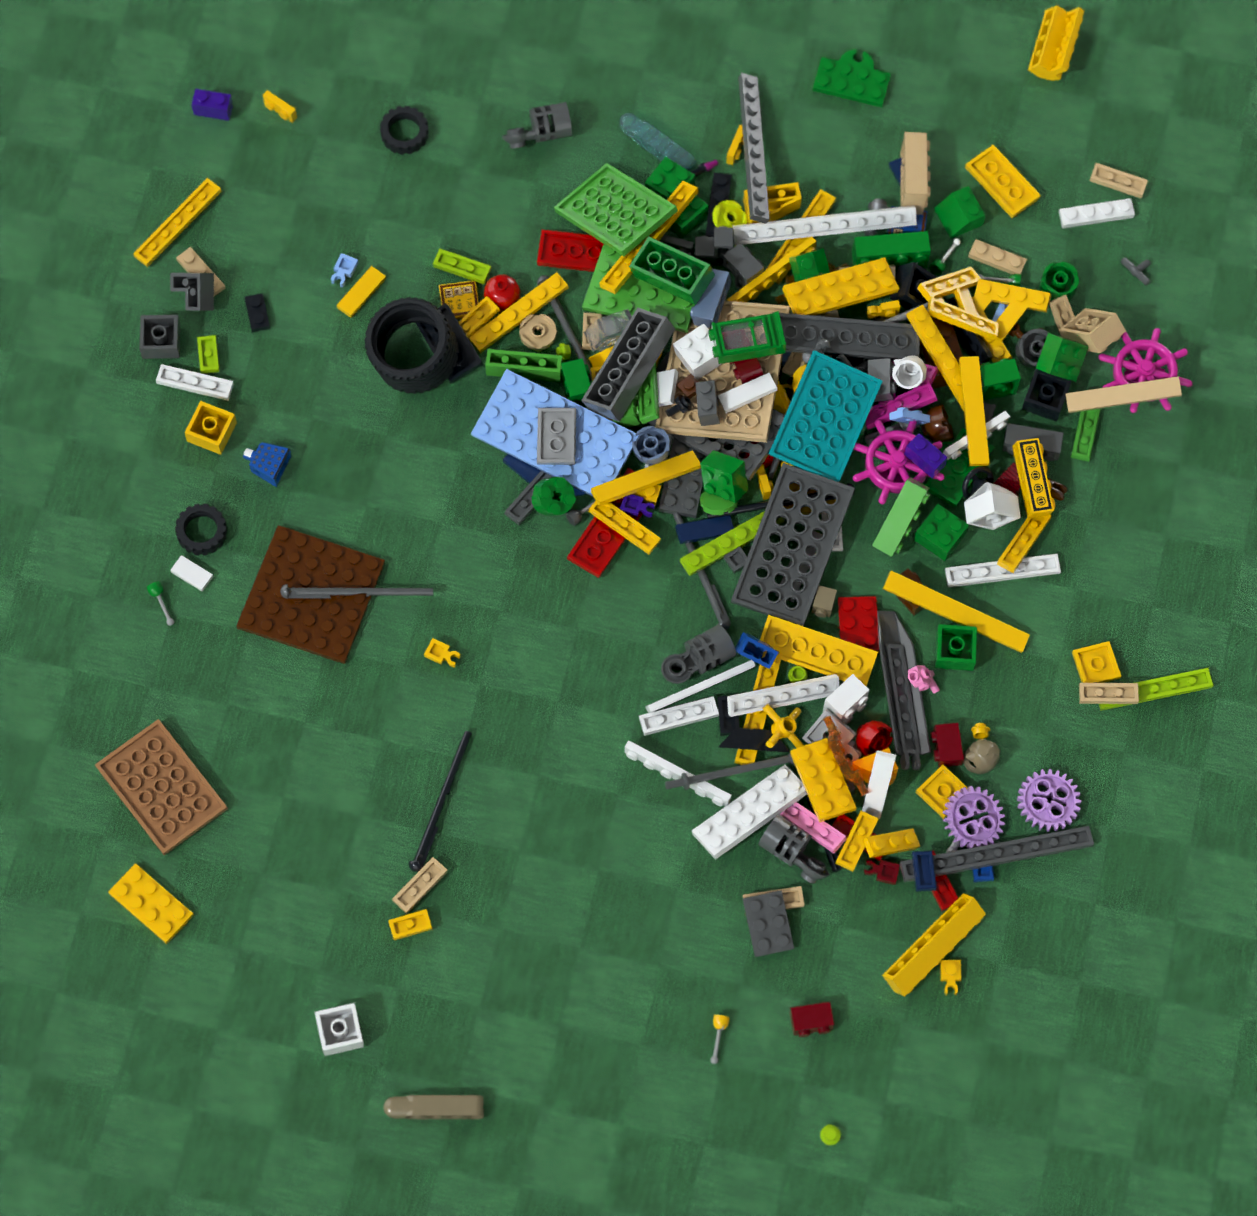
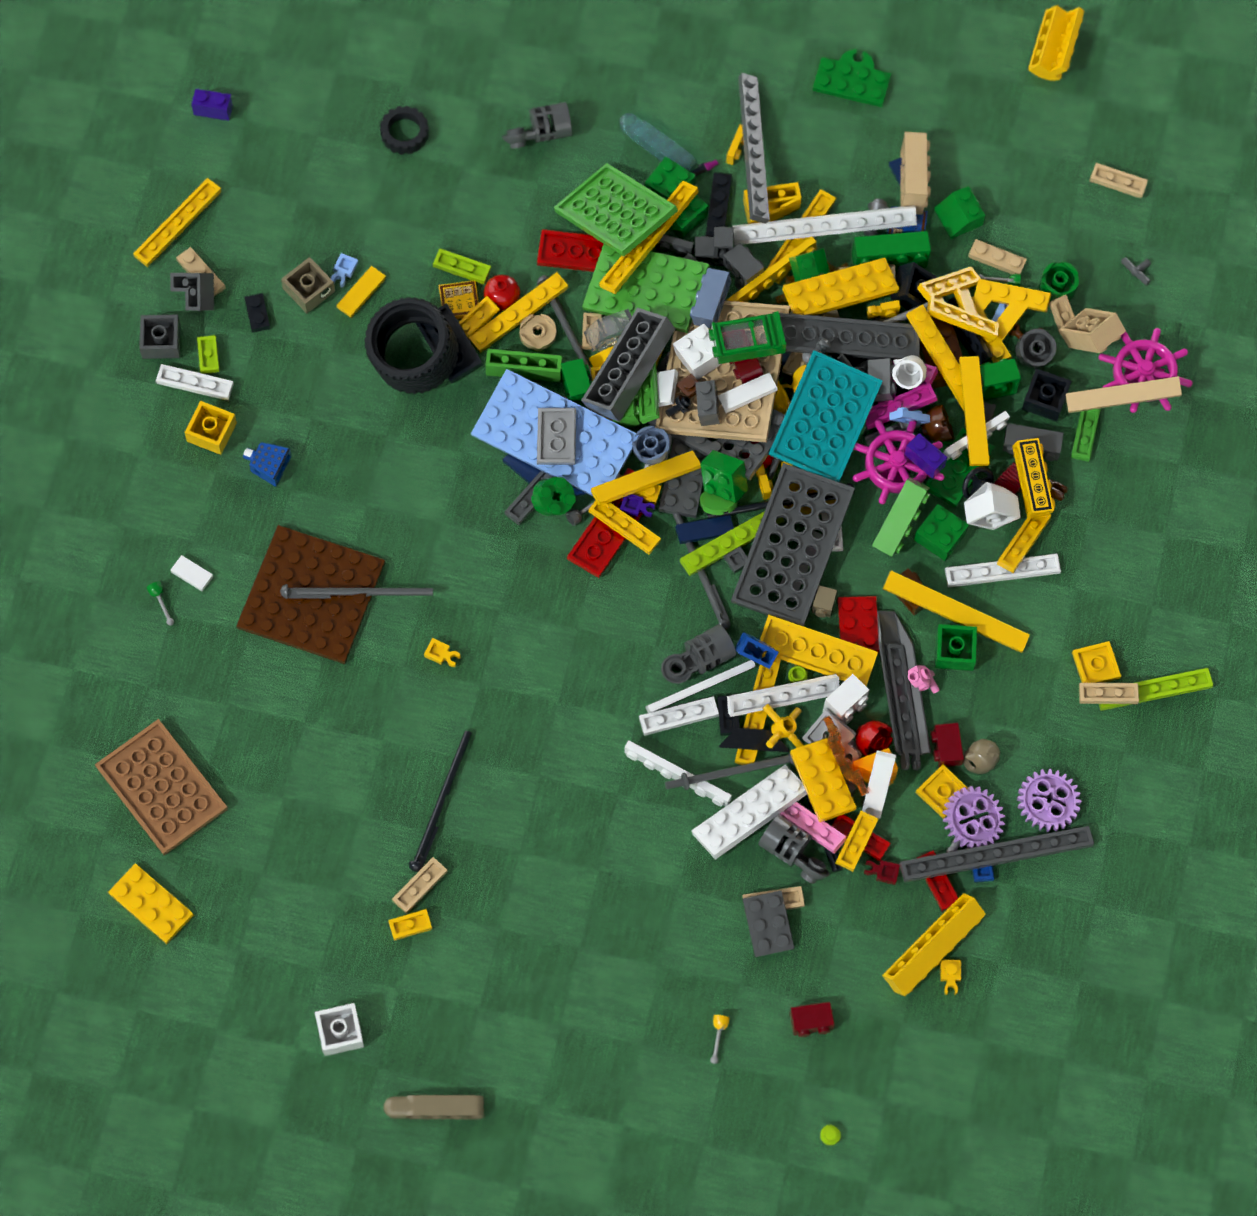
black tyre [175,504,227,555] -> none
yellow plate [263,90,297,123] -> none
lime plate [556,343,571,362] -> none
green brick [629,236,715,305] -> none
neon yellow tile [712,200,747,228] -> none
yellow plate [863,828,920,858] -> none
dark blue tile [912,851,937,892] -> none
green hinge [930,238,961,275] -> none
yellow plate [965,144,1041,219] -> none
yellow plate [971,723,990,739] -> none
green brick [1036,333,1089,382] -> none
white plate [1059,198,1135,228] -> none
none -> dark tan brick [281,257,335,314]

